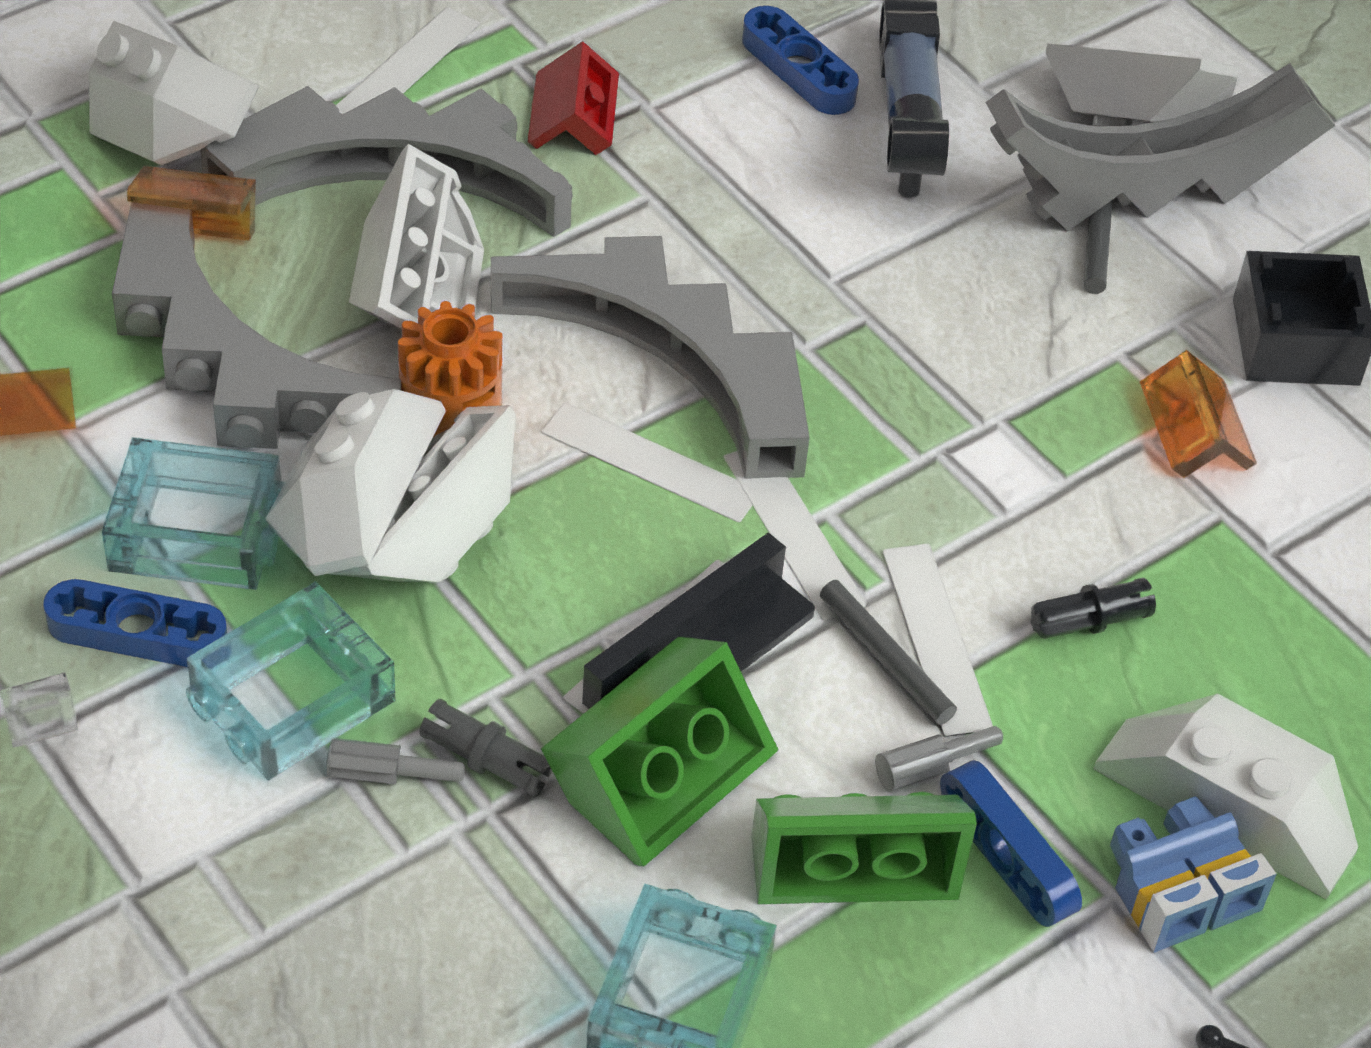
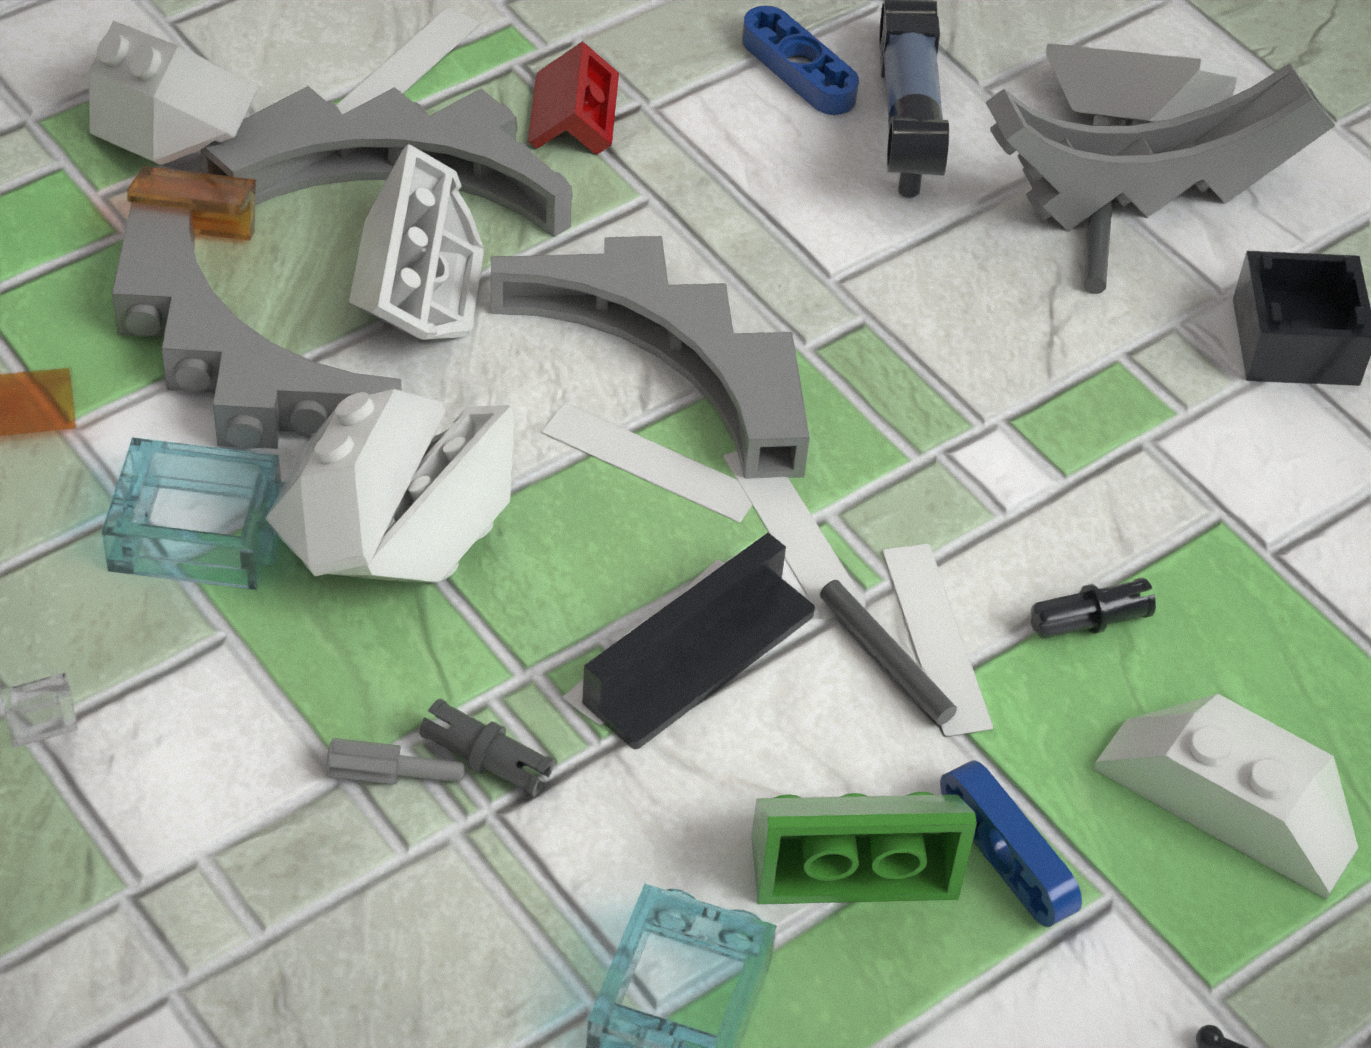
blue beam [43,579,228,668] -> none
clear light blue window [186,581,396,781] -> none
orange gear [398,301,503,437] -> none
bright green slope [541,637,779,867] -> none
light grey axle [875,726,1003,792] -> none
medium blue hips [1110,796,1277,953] -> none
clear orange panel [1139,350,1257,478] -> none

